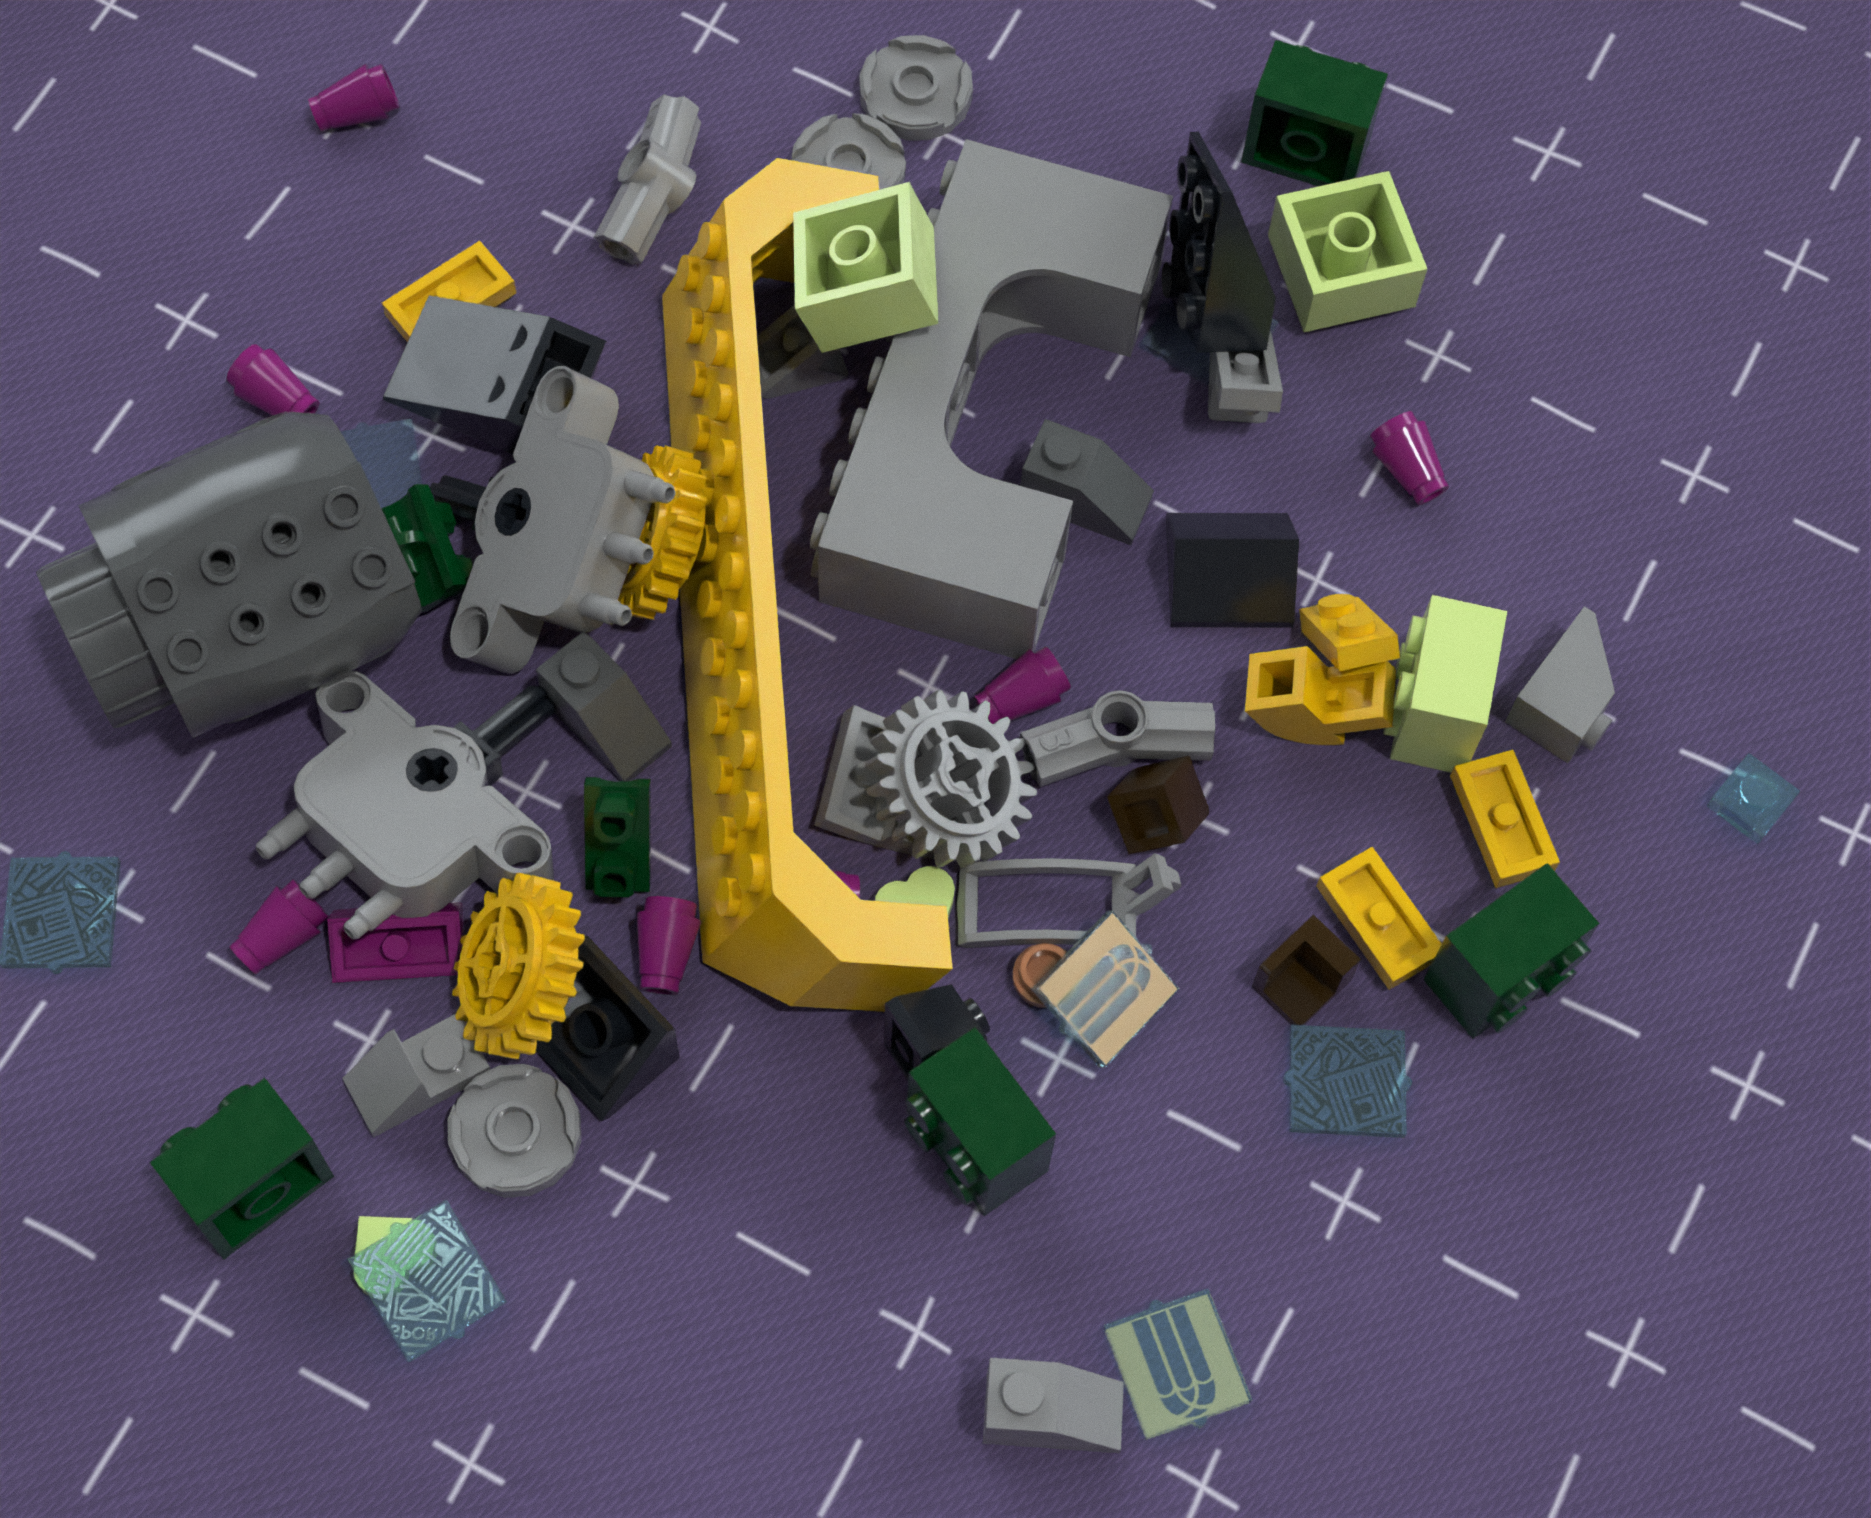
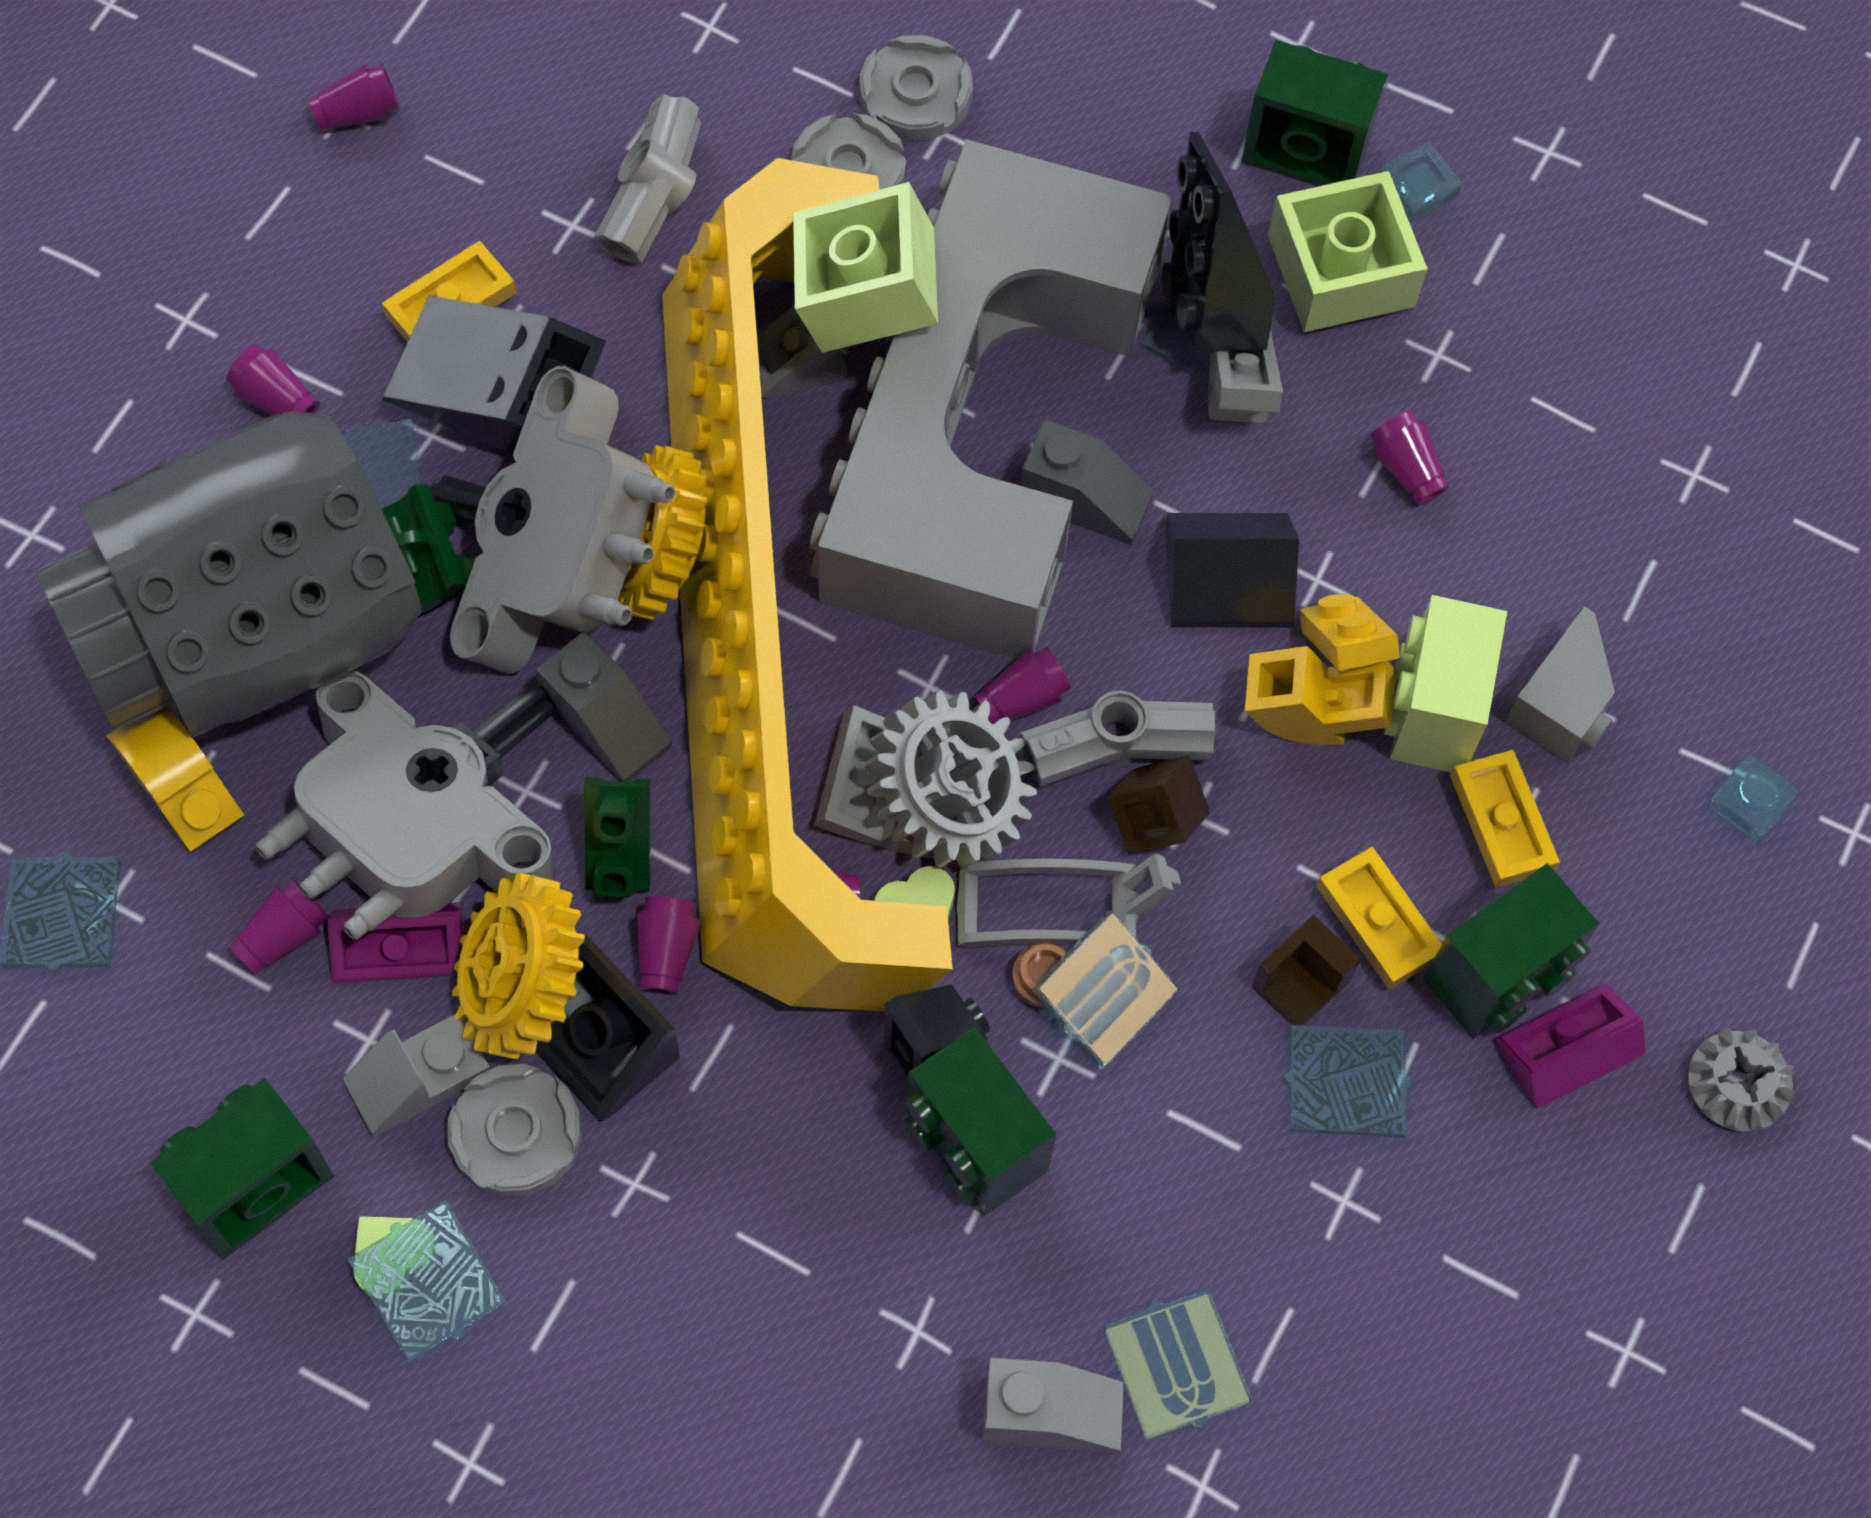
none -> yellow brick [106,706,244,852]
none -> clear light blue plate [1380,141,1463,221]
none -> magenta slope [1496,983,1646,1108]
none -> light grey gear [1688,1028,1796,1132]

